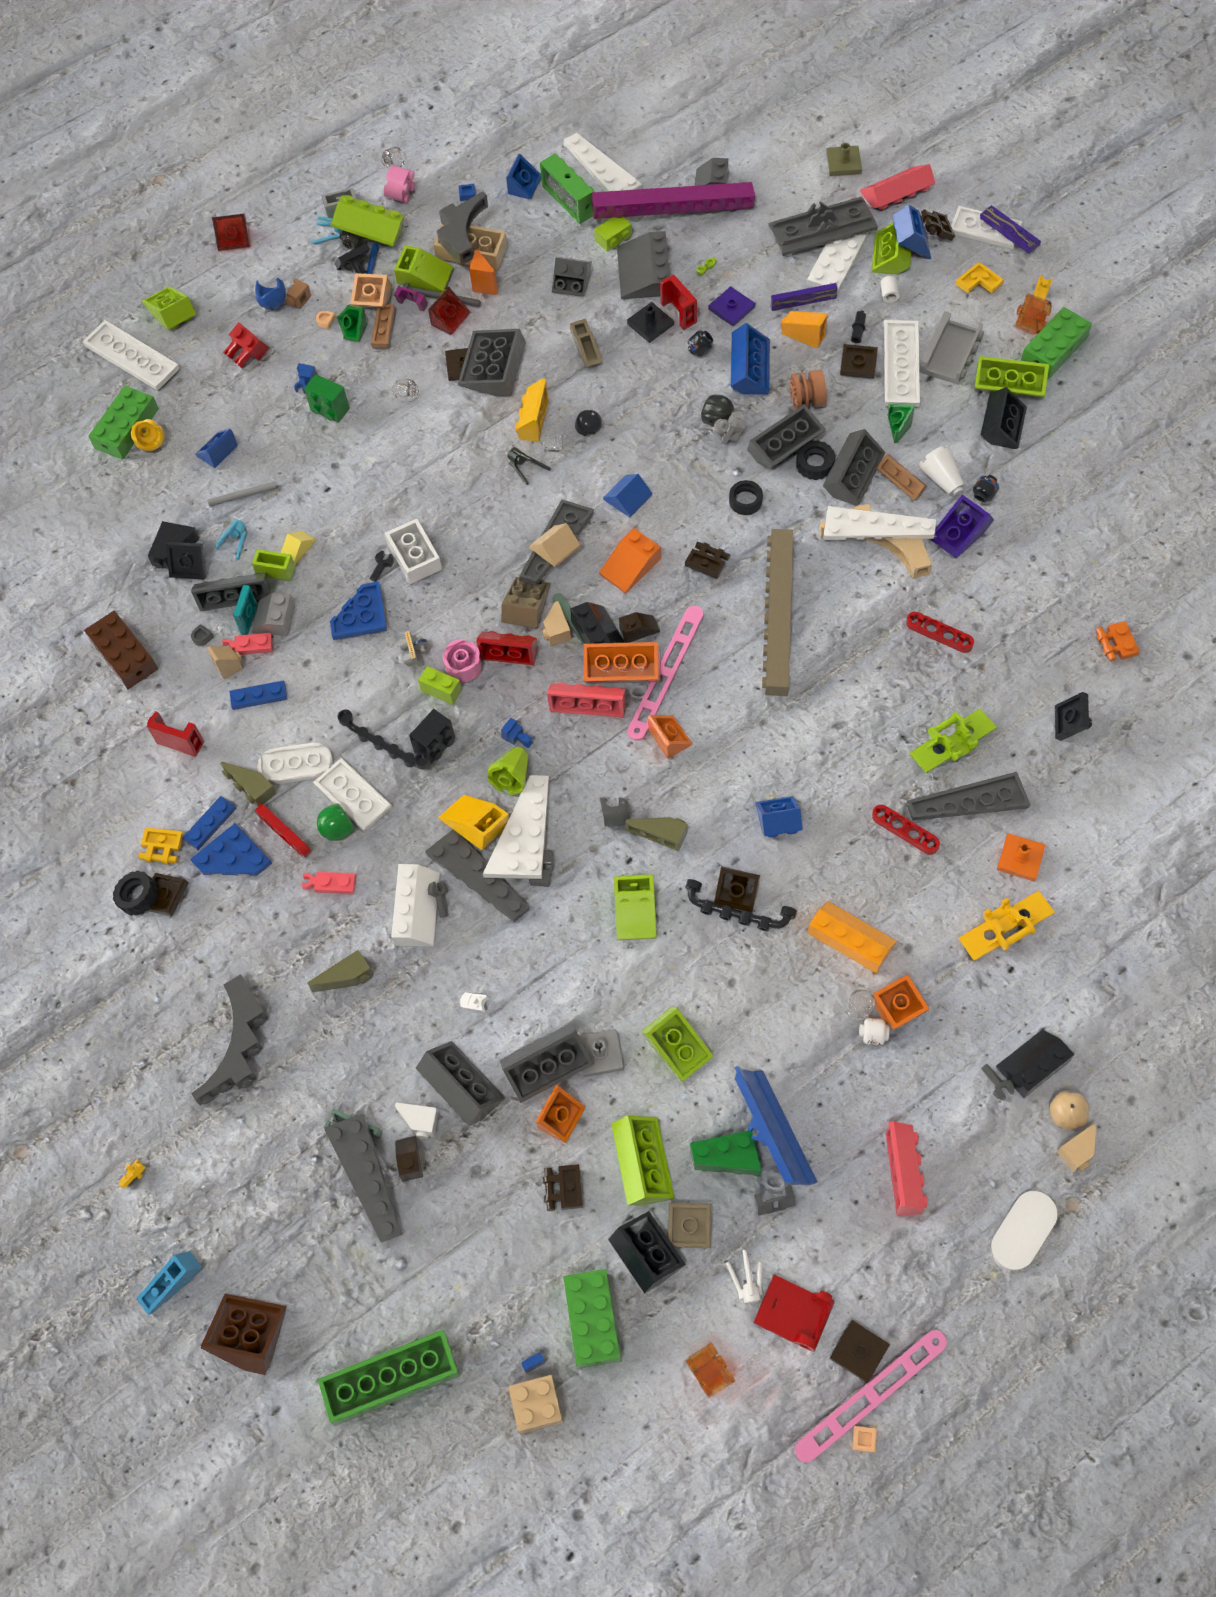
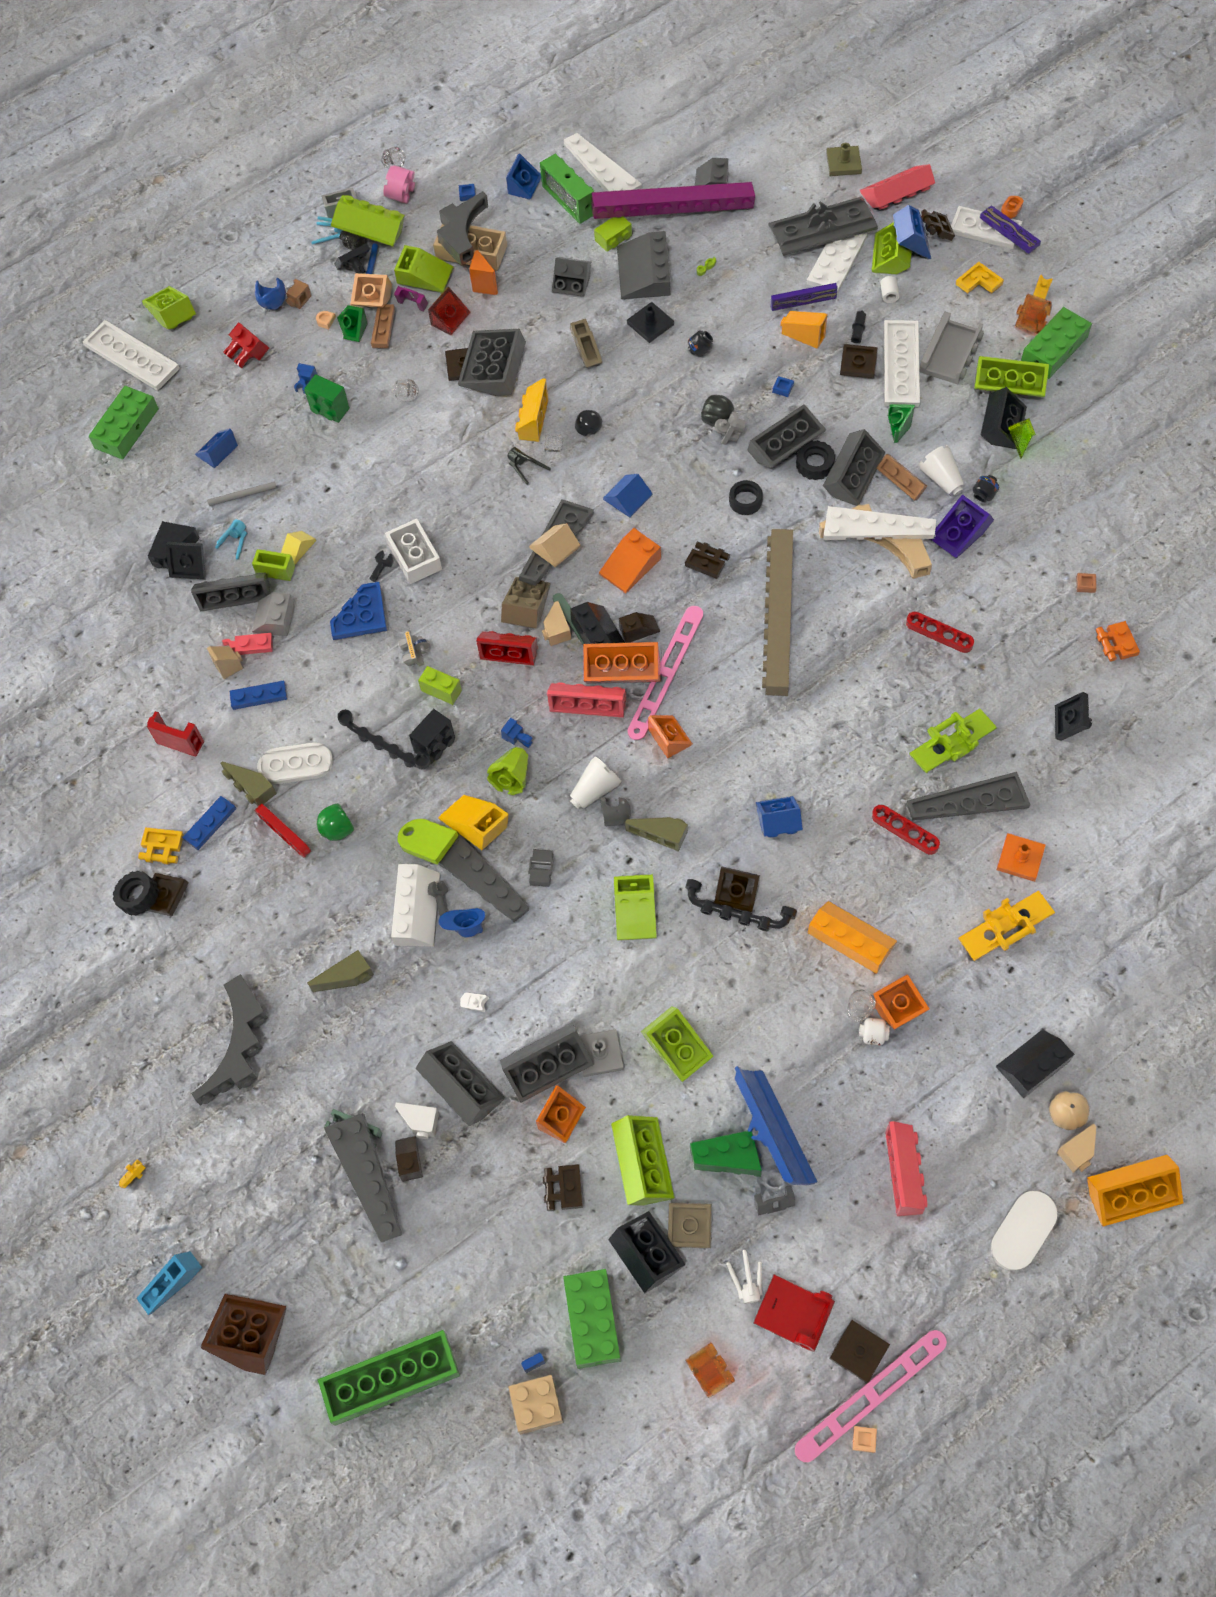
reddish brown brick [84,610,158,690] -> none
yellow piece [131,419,164,451] -> none
blue plate [190,823,272,876] -> none
dark grey tile [191,624,214,646] -> none
clear red slope [212,213,250,251] -> none
teal tile [233,585,258,635] -> none
coral plate [301,872,356,894] -> none
white tile [313,758,392,832] -> none
dark grey bar [403,283,481,307] -> none
bright pink brick [443,639,482,684] -> none
white wing [483,775,549,879] -> none
red panel [660,275,697,330] -> none
dark purple plate [708,286,756,327] -> none
blue slope [731,323,770,395] -> none
nougat wheel [790,369,827,410] -> none
dark grey bar [981,1064,1014,1101] -> none
none -> lime tile [397,819,459,865]
none -> blue piece [438,908,486,938]
none -> white cone [570,756,622,809]
none -> blue tile [772,376,794,397]
none -> orange plate [1001,196,1024,219]
none -> clear neon green slope [1008,418,1036,459]
none -> nougat tile [1076,573,1096,593]
none -> light orange slope [1087,1154,1184,1227]

